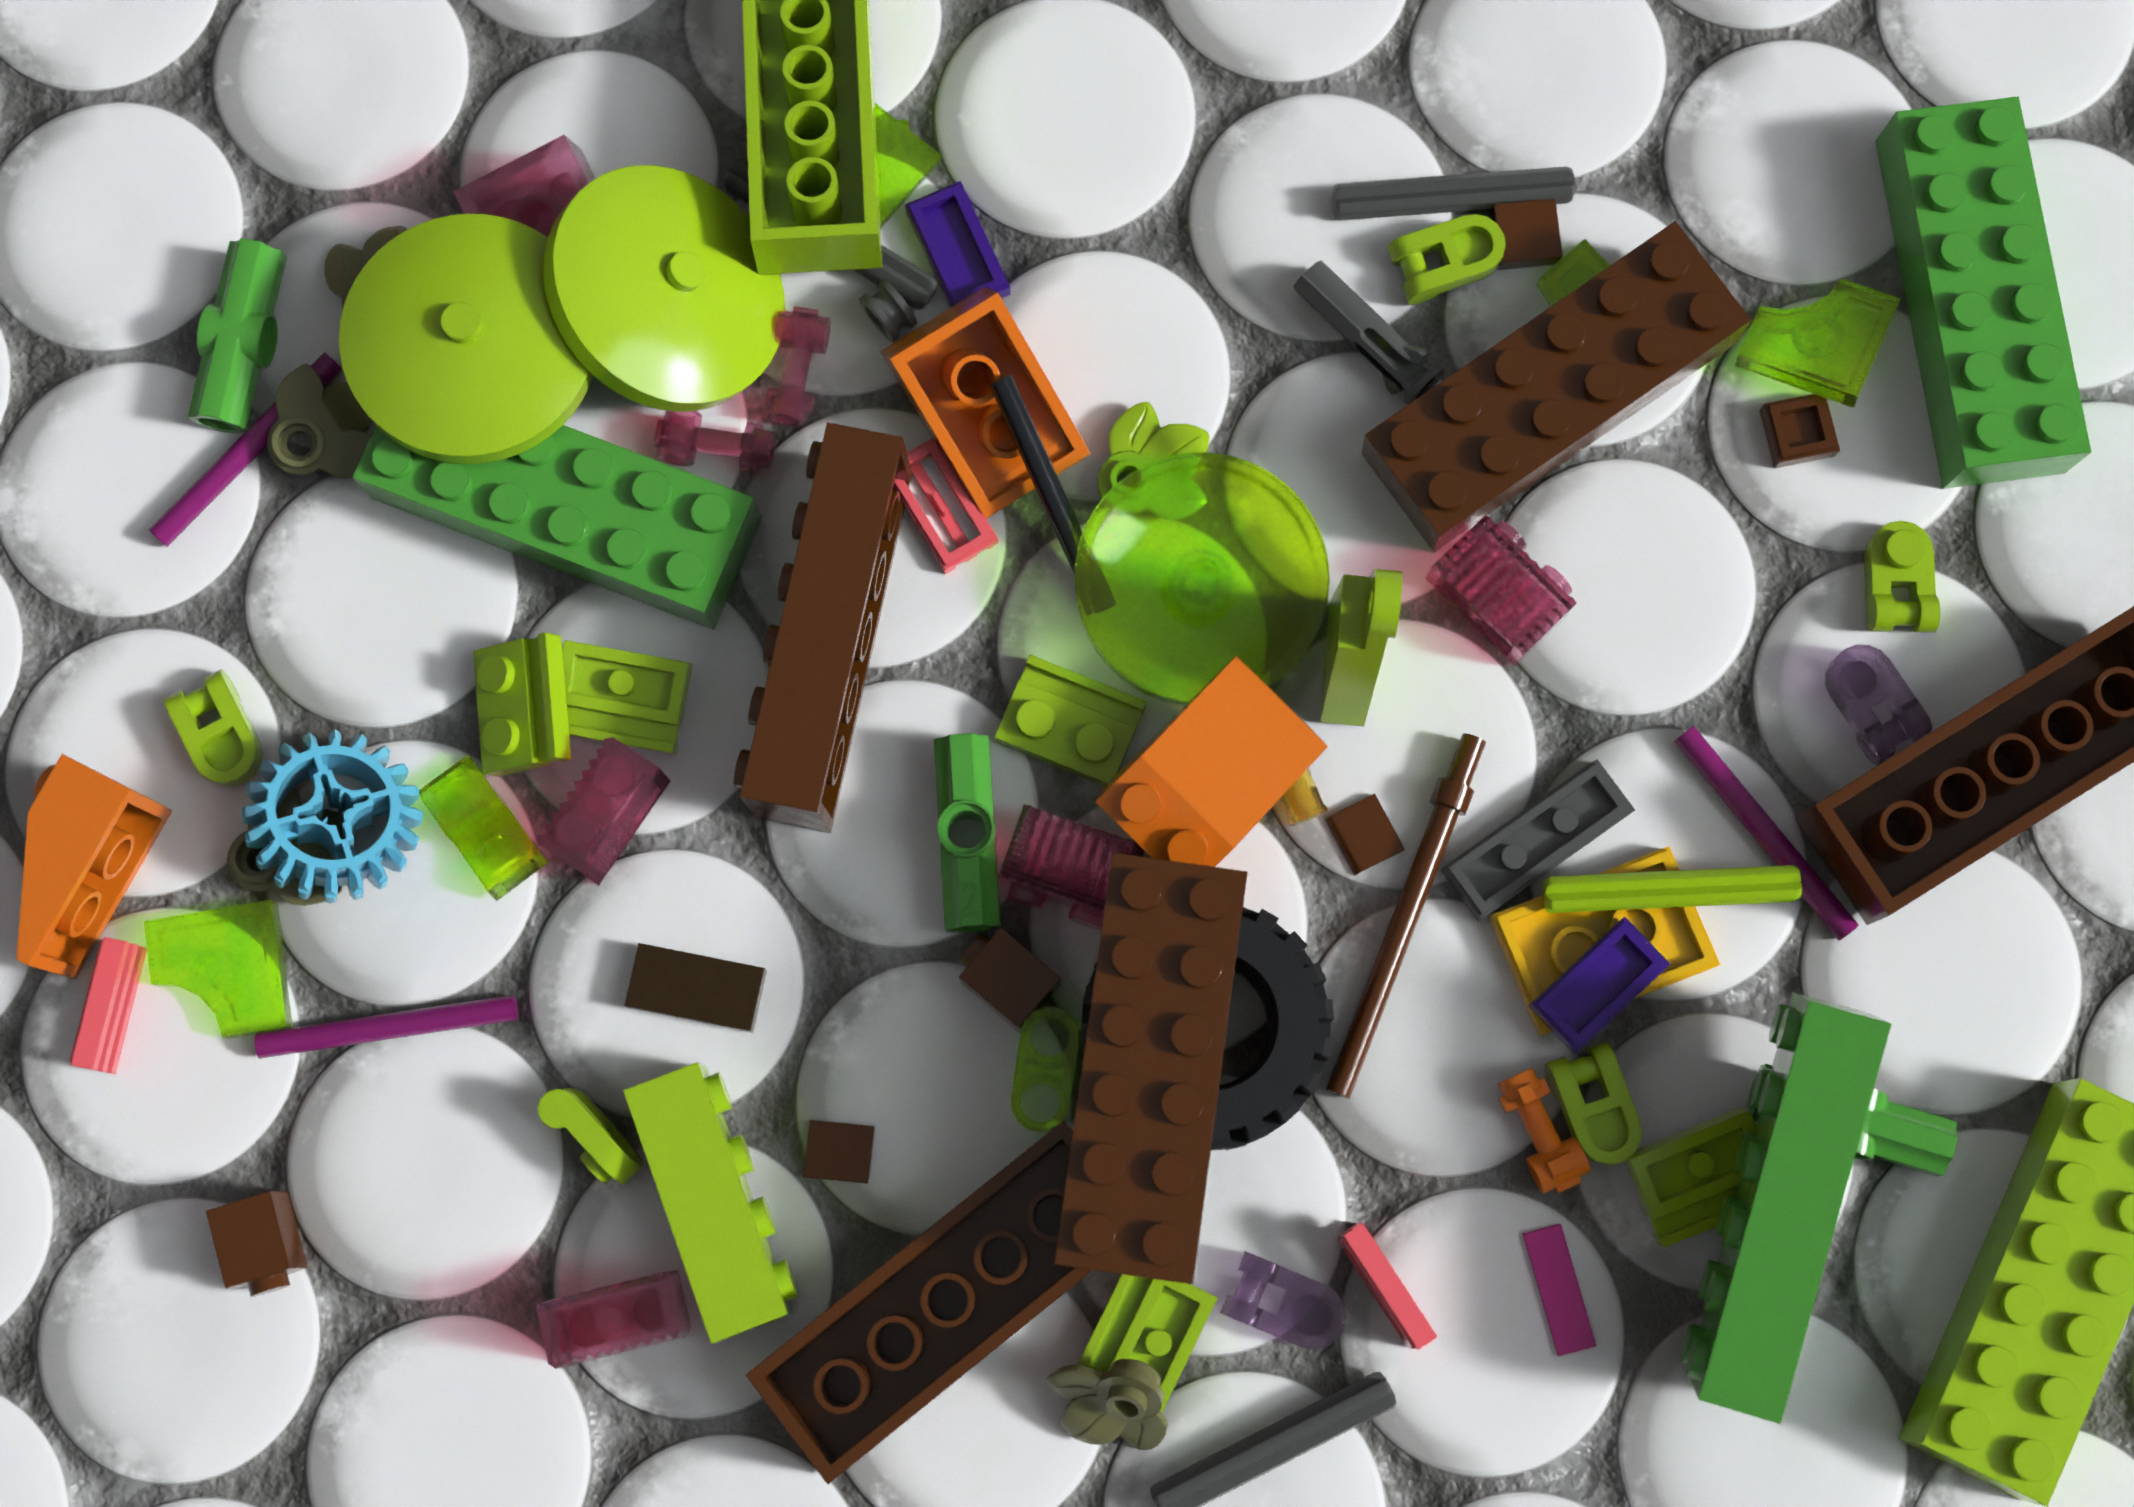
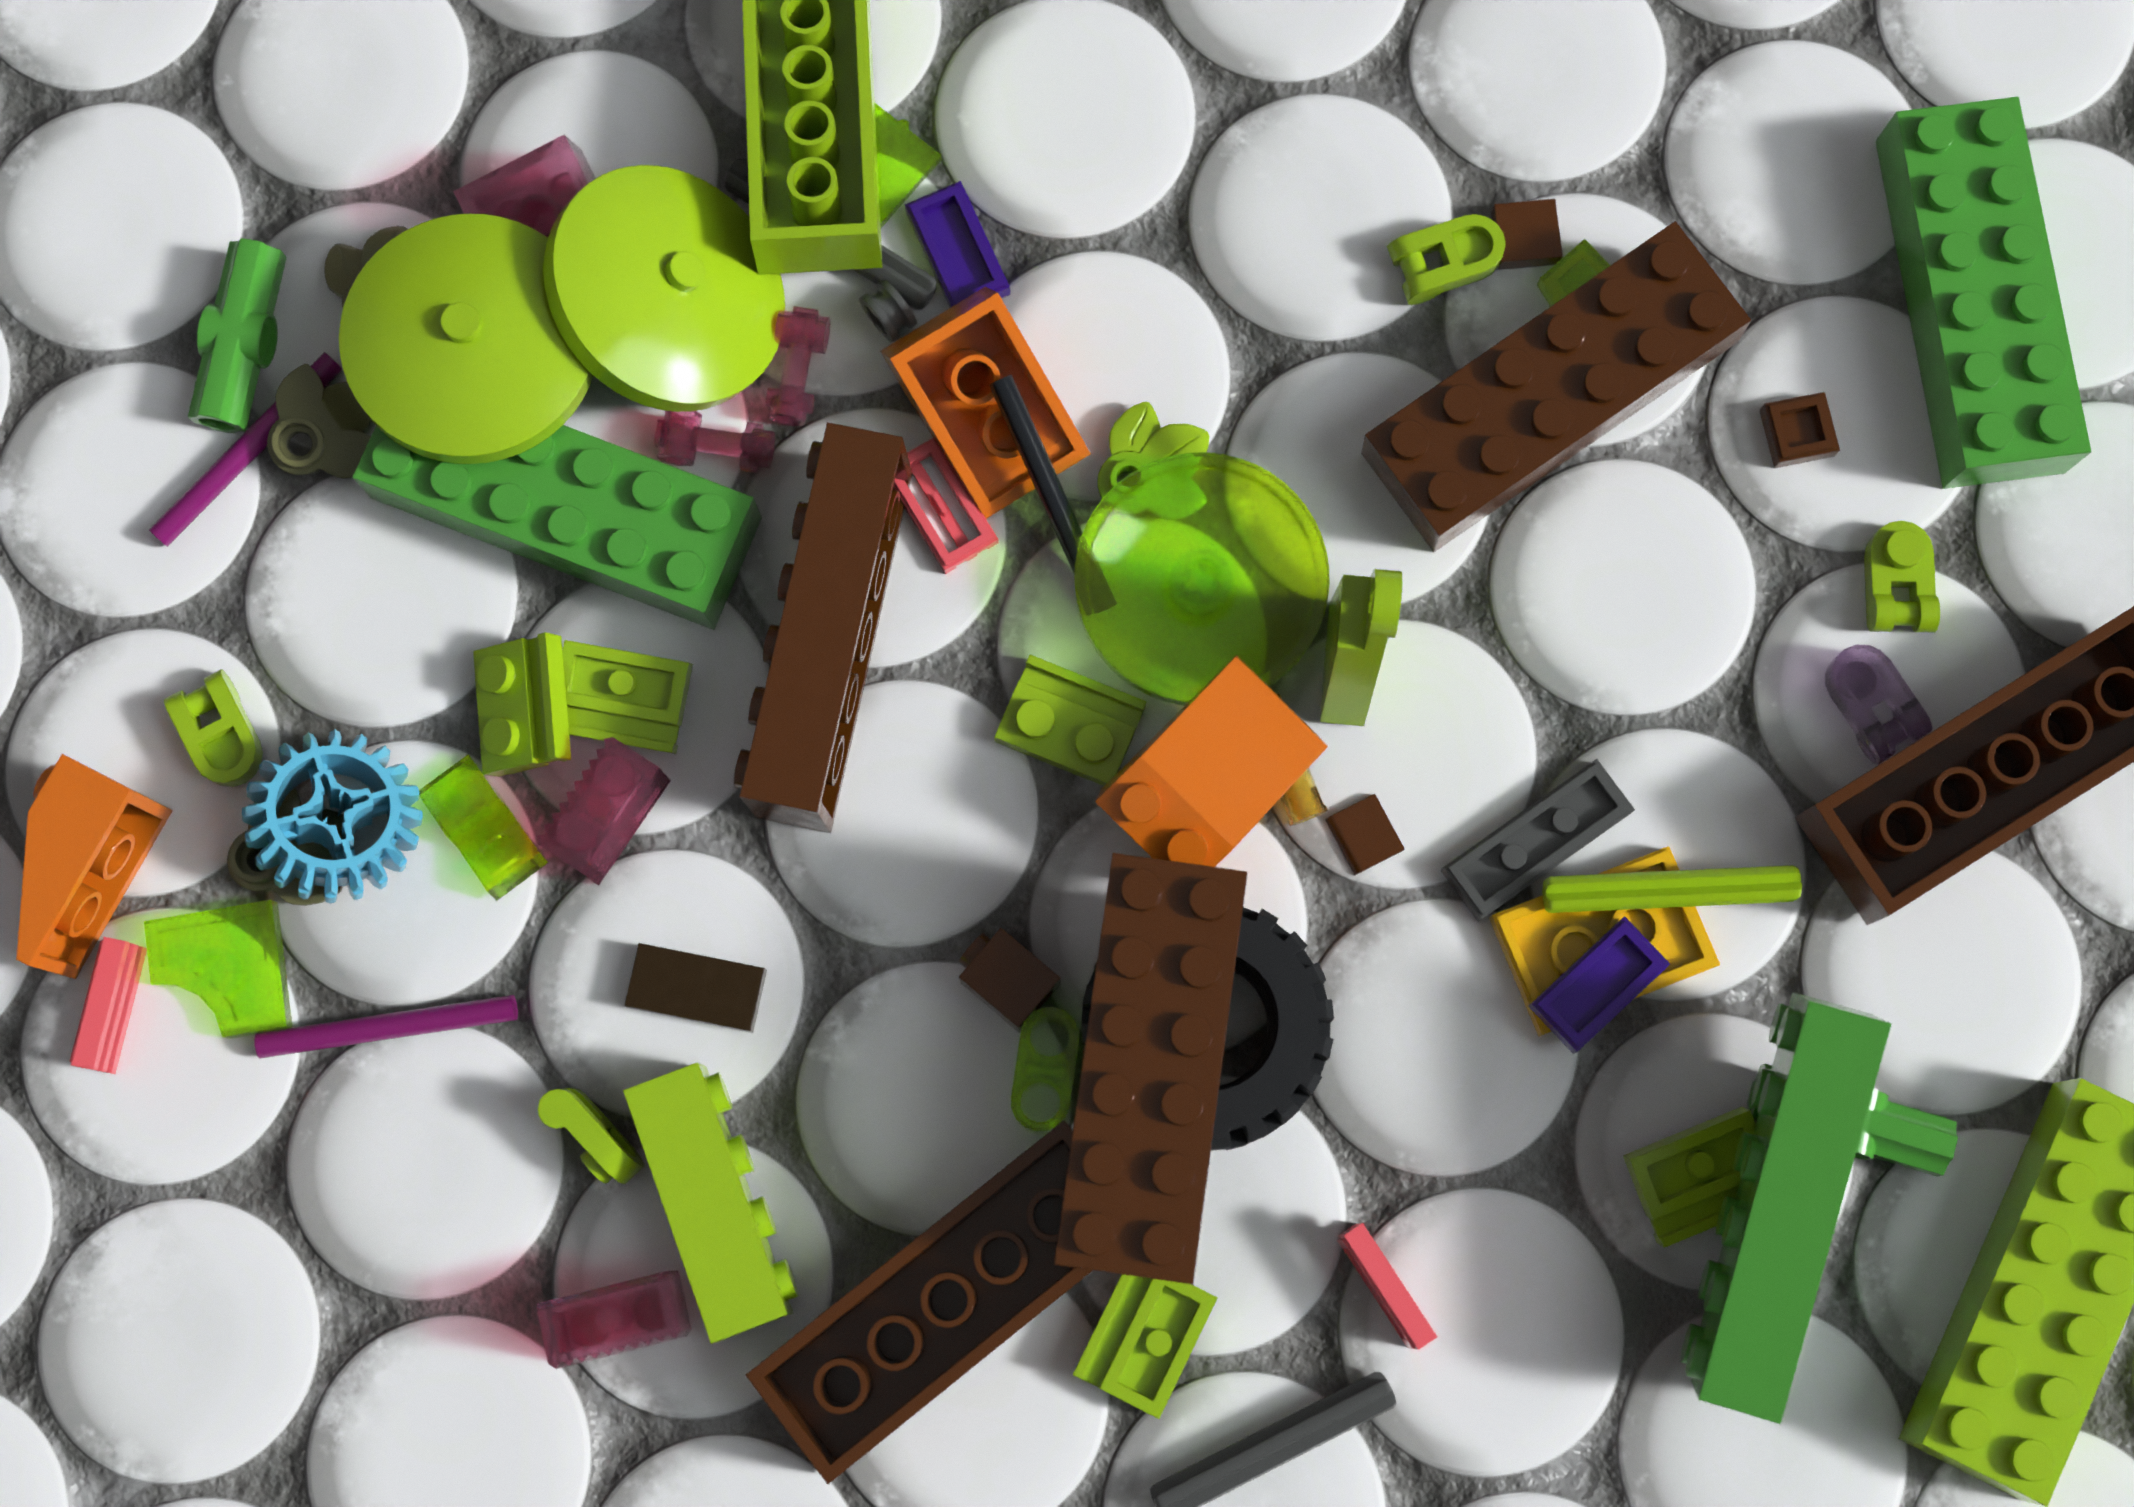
reddish brown brick [206,1191,308,1297] -> none
reddish brown piece [803,1120,875,1184] -> none
bright green piece [934,733,1001,933] -> none
clear pink brick [998,804,1145,930] -> none
olive plate [1046,1359,1168,1450] -> none
clear purple plate [1220,1251,1347,1350] -> none
dark grey piece [1293,260,1445,405] -> none
reddish brown bar [1325,733,1486,1099] -> none
dark grey axle [1332,166,1575,220] -> none
clear pink brick [1426,515,1576,666] -> none
orange bar [1497,1067,1591,1194] -> none
dark pink window [1523,1224,1596,1356] -> none
lime plate [1544,1042,1642,1165] -> none
magenta bar [1674,726,1859,941] -> none
clear neon green tile [1735,278,1901,408] -> none

